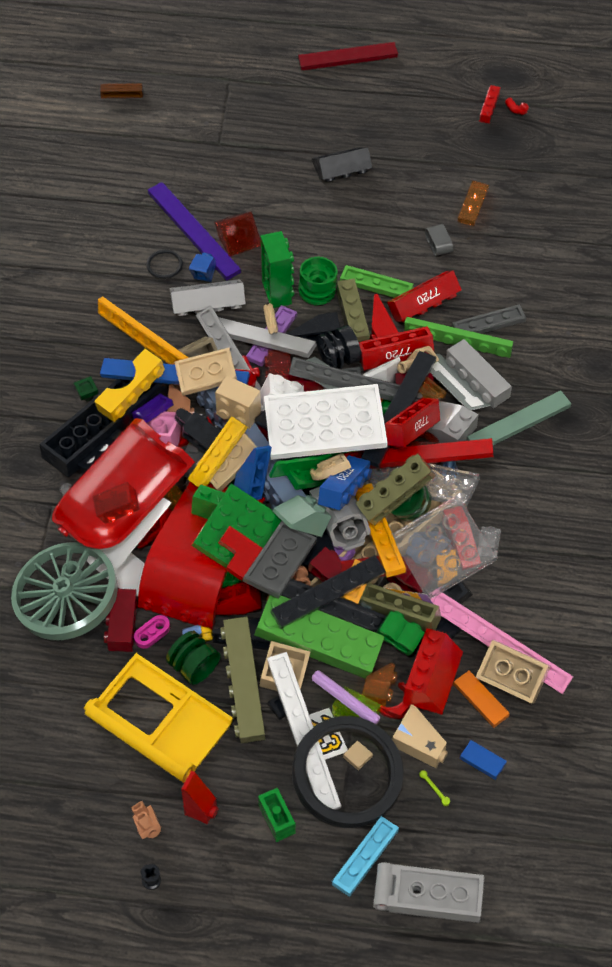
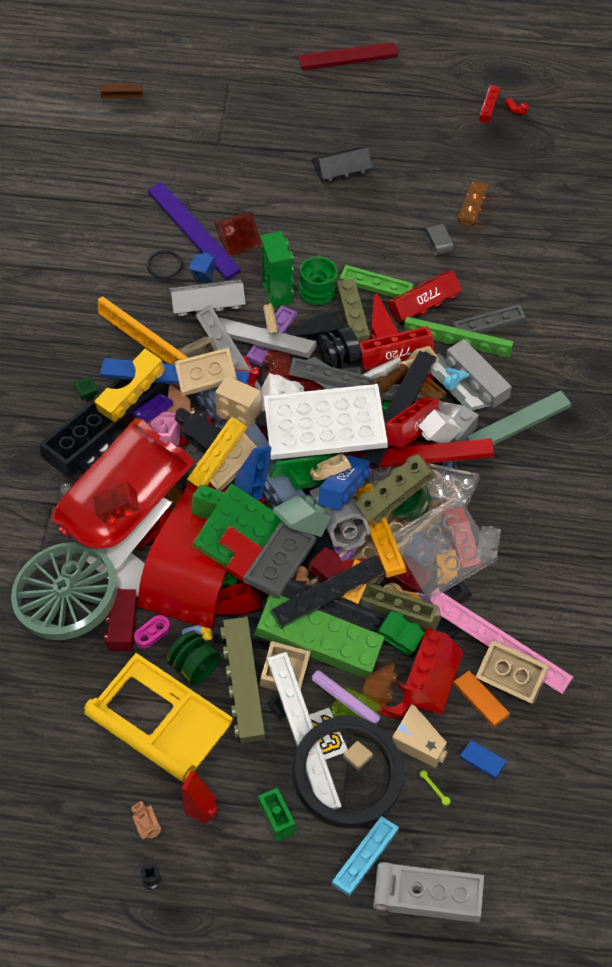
none -> reddish brown pin [368,364,409,396]
none -> white piece [419,410,462,444]
none -> medium azure piece [443,368,469,390]

